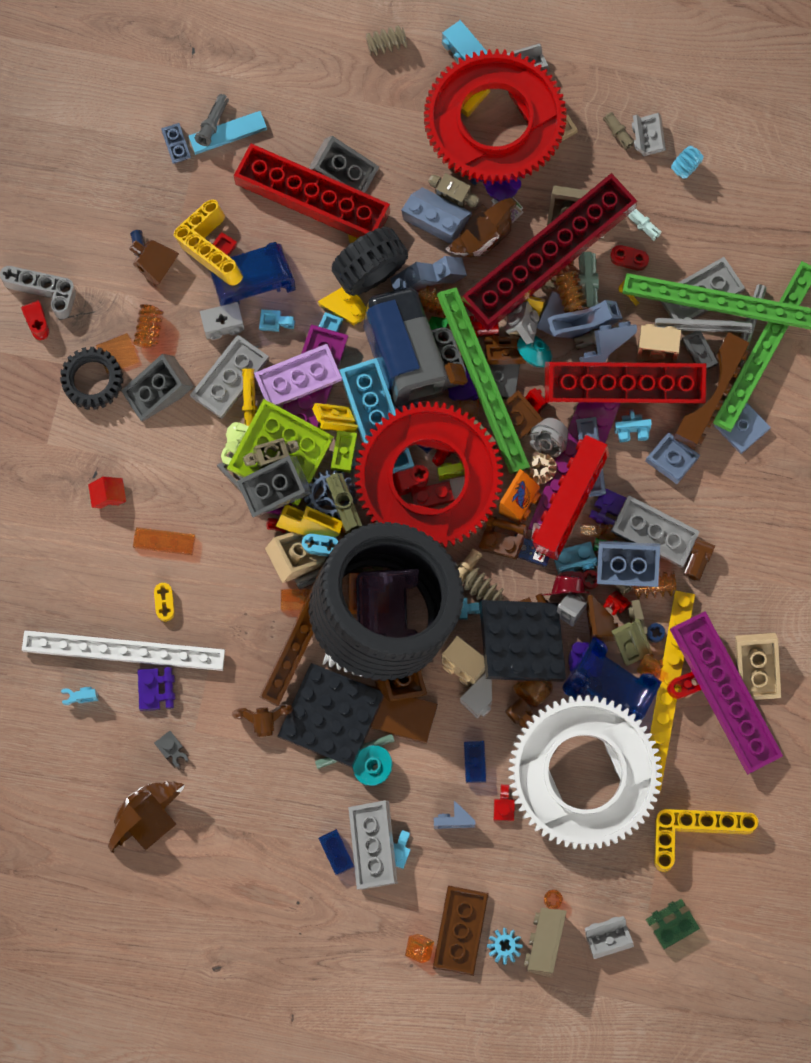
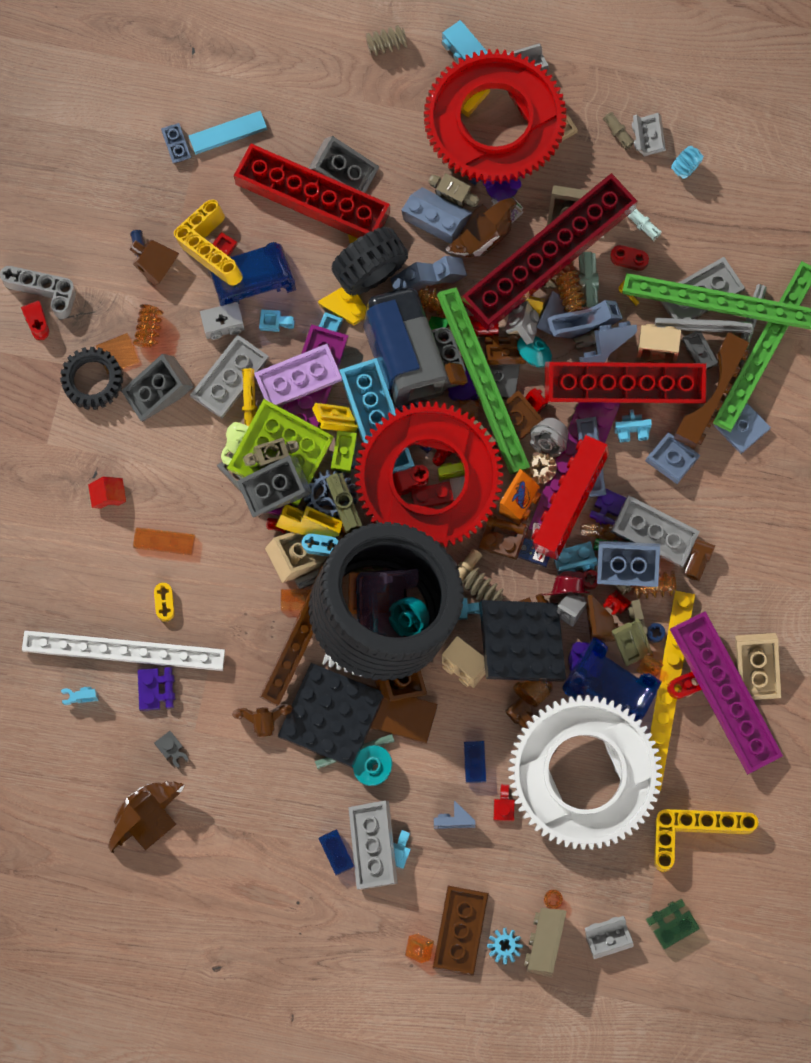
dark grey pin [194,94,229,146] -> none
light grey slope [460,674,492,719] -> none
none -> teal cylinder [389,597,430,637]

